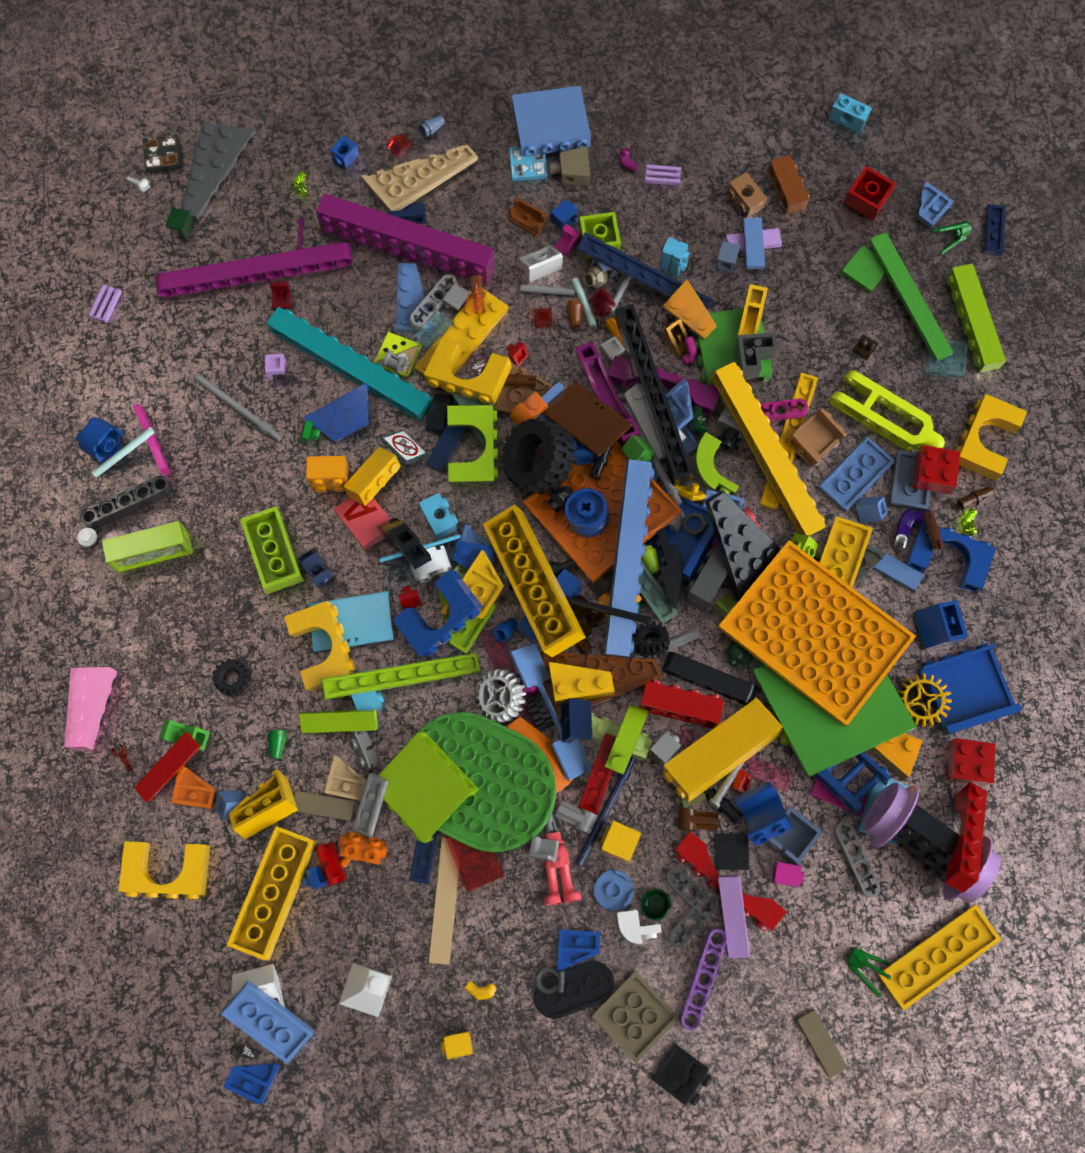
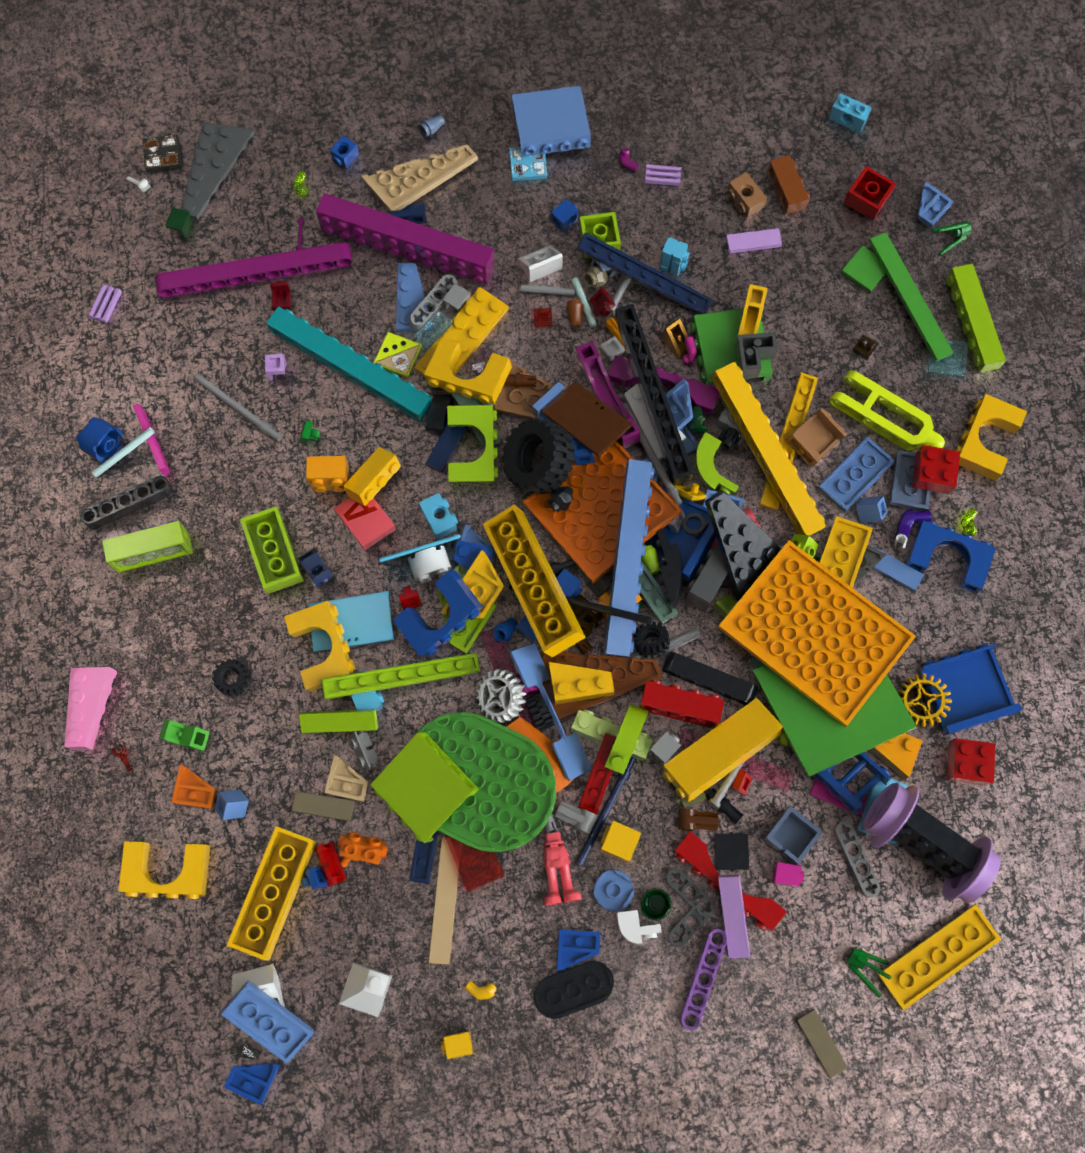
white plate [77,528,97,547] -> none
red tile [134,733,201,803] -> none
yellow wedge [229,769,298,839] -> none
green cone [267,729,287,758] -> none
blue wing [304,383,369,442] -> none
light grey tile [352,773,389,838] -> none
black slope [377,517,432,569] -> none
piece [380,429,428,465] -> none
light grey bush [382,350,407,373] -> none
clear red slope [387,134,414,158] -> none
clear orange pin [470,276,486,314] -> none
red tile [505,341,529,367] -> none
dark orange hinge [507,197,547,237] -> none
orange brick [509,391,549,427] -> none
light grey panel [529,836,559,862] -> none
dark grey piece [536,968,565,994] -> none
dark tan torso [550,147,590,186] -> none
dark pink panel [555,224,581,258] -> none
dark blue panel [561,698,593,743] -> none
blue wheel [565,488,610,538] -> none
black pin [589,445,613,480] -> none
dark tan plate [591,971,680,1064] -> none
bright green brick [621,435,656,462] -> none
black plate [652,1044,713,1108] -> none
light orange wing [663,279,717,340] -> none
sand blue panel [715,241,740,273] -> none
clear green head [724,640,752,667] -> none
blue panel [734,781,792,846] -> none
medium blue tile [743,218,765,269] -> none
dark pink beam [760,399,808,421] -> none
blue slope [913,600,968,650] -> none
reddish brown pin [921,511,944,551] -> none
red arch [945,782,987,893] -> none
reddish brown pin [956,485,996,511] -> none
dark blue tile [983,204,1006,256] -> none

